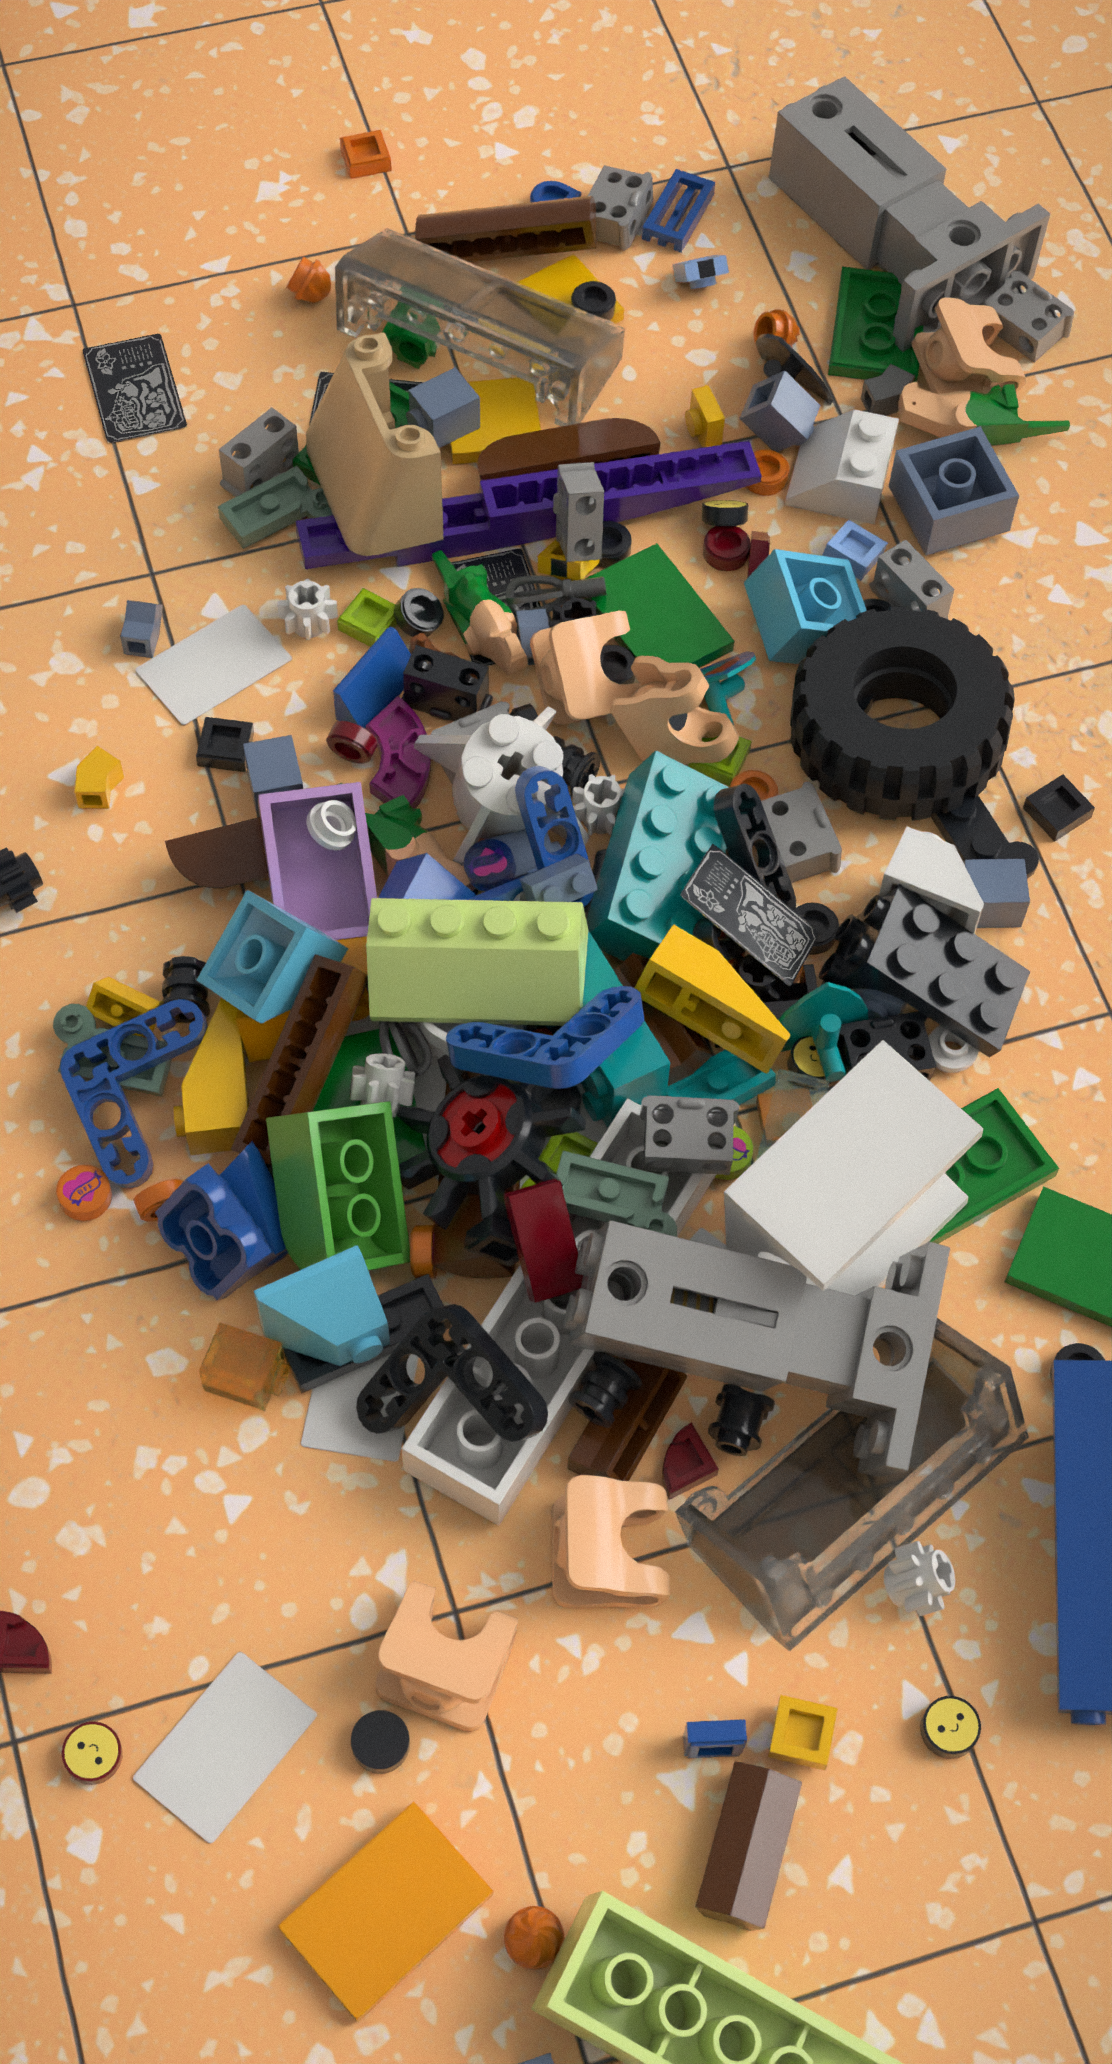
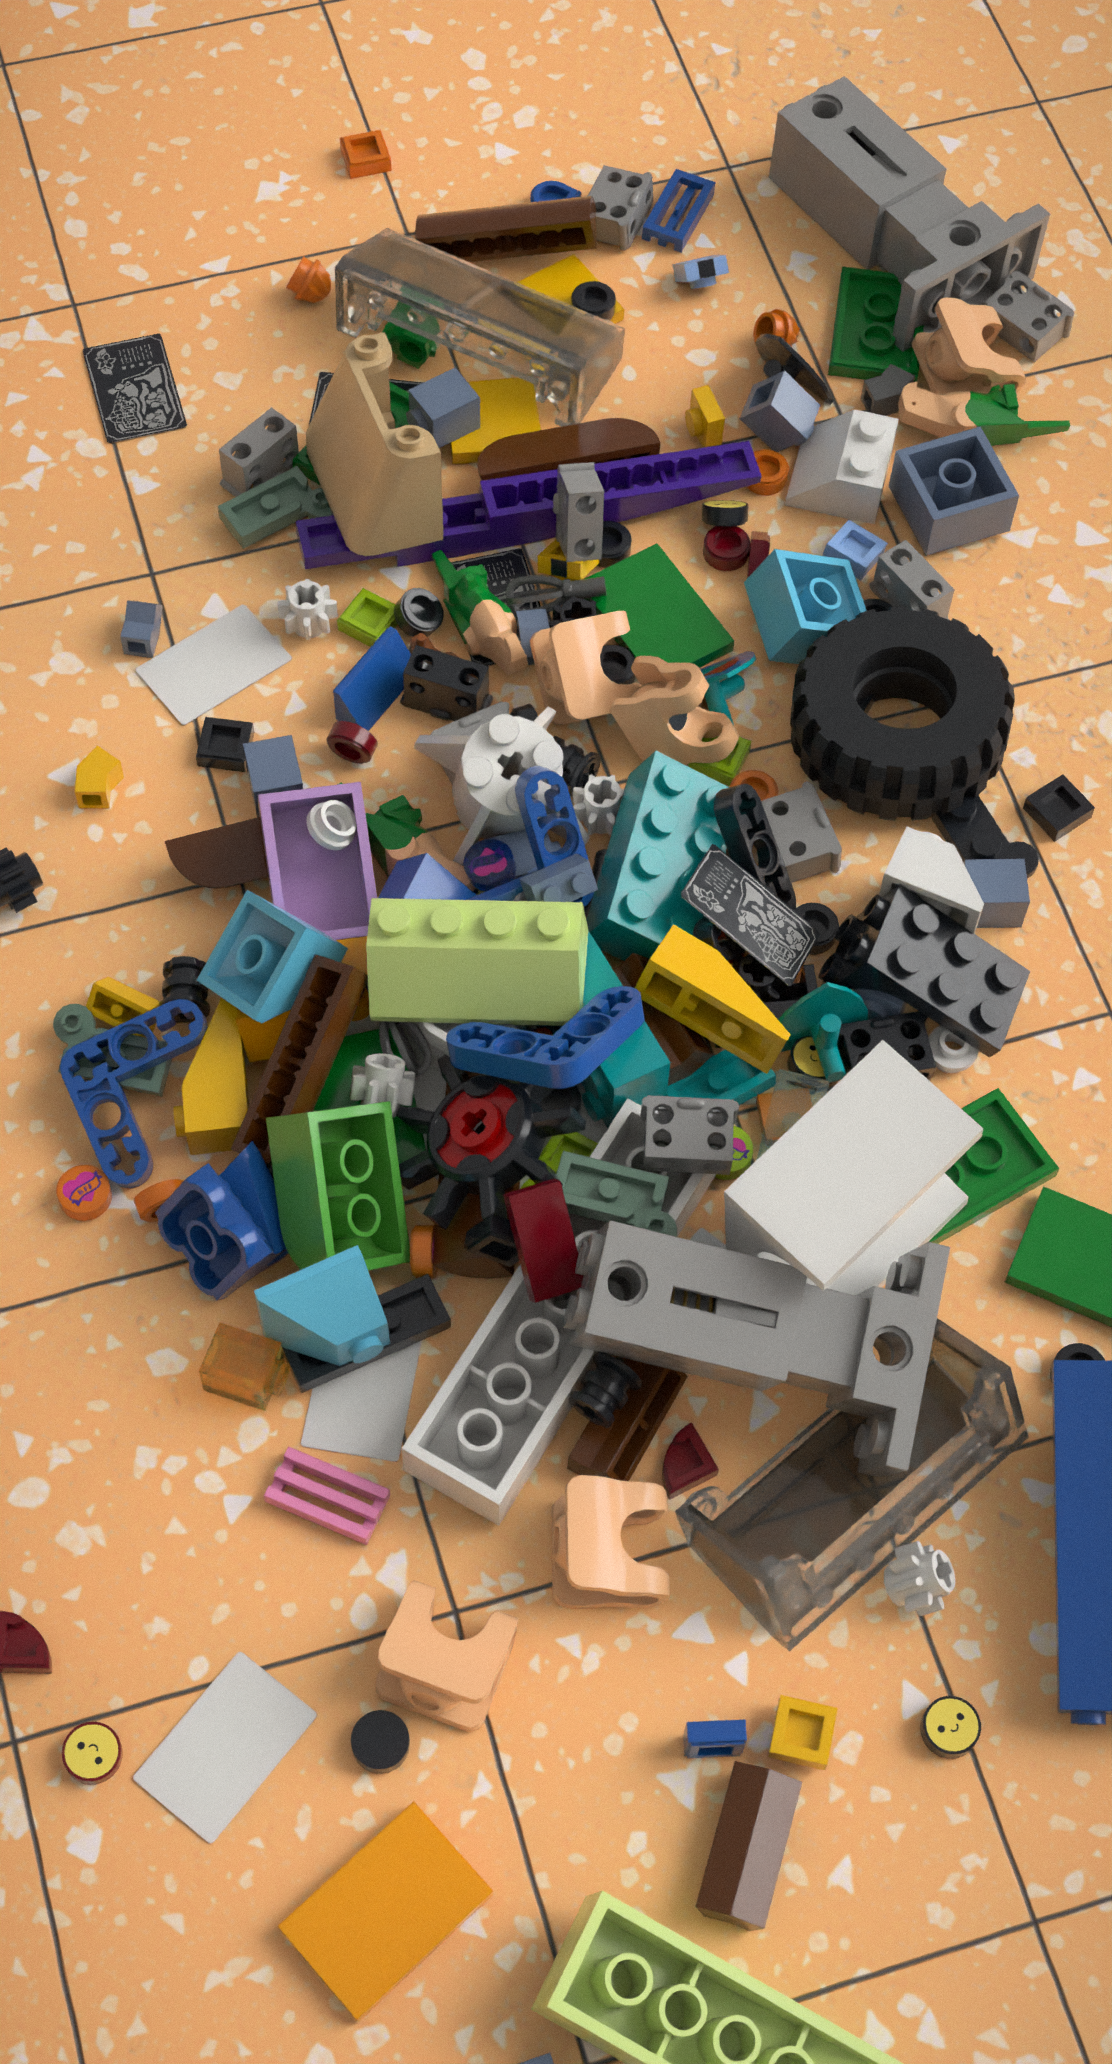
black beam [356,1304,548,1442] -> none
magenta tile [366,696,431,809] -> none
orange plate [504,1906,565,1970] -> none
black brick [708,1384,775,1456] -> none
none -> bright pink tile [264,1446,390,1545]

